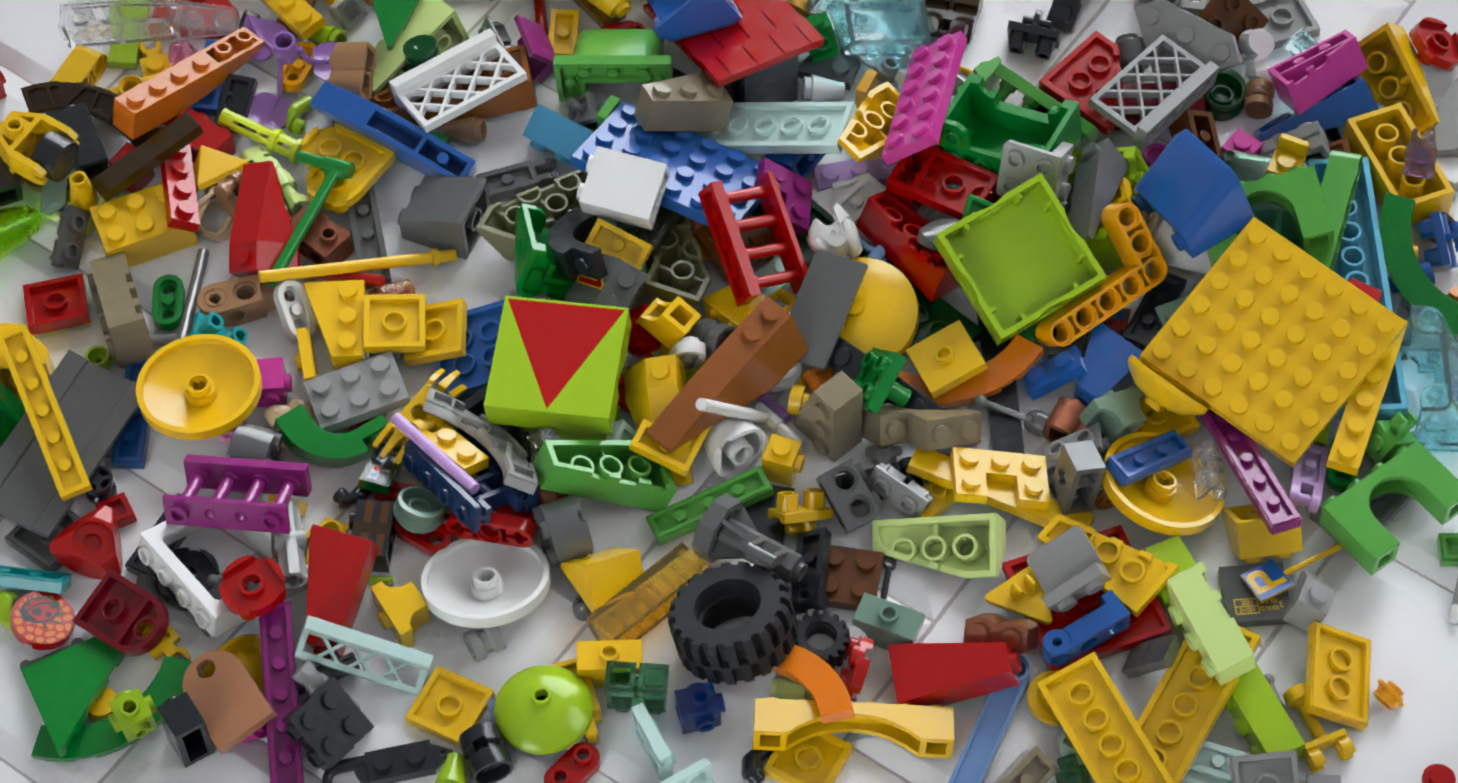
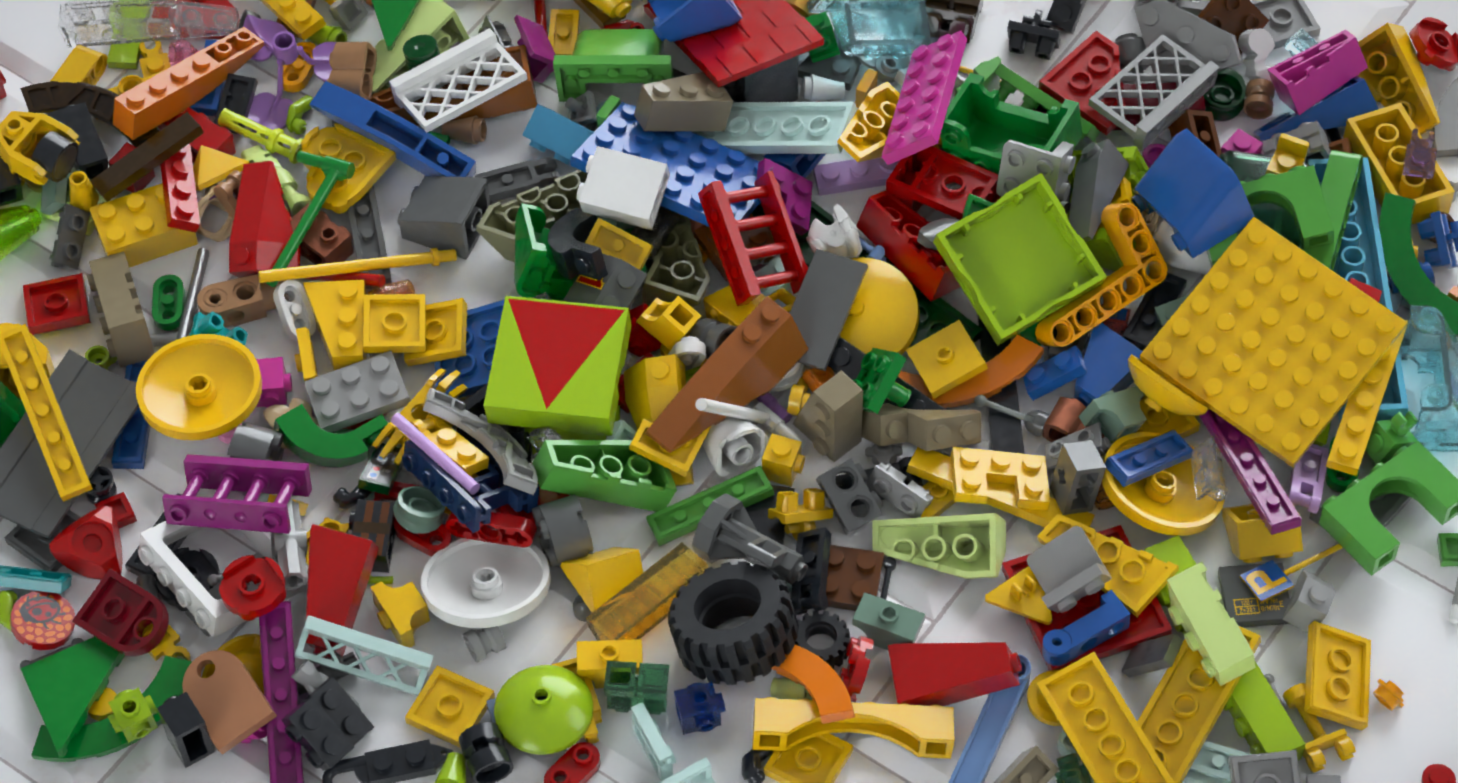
white wing [812,173,886,225] -> none
copper brick [963,613,1039,655] -> none

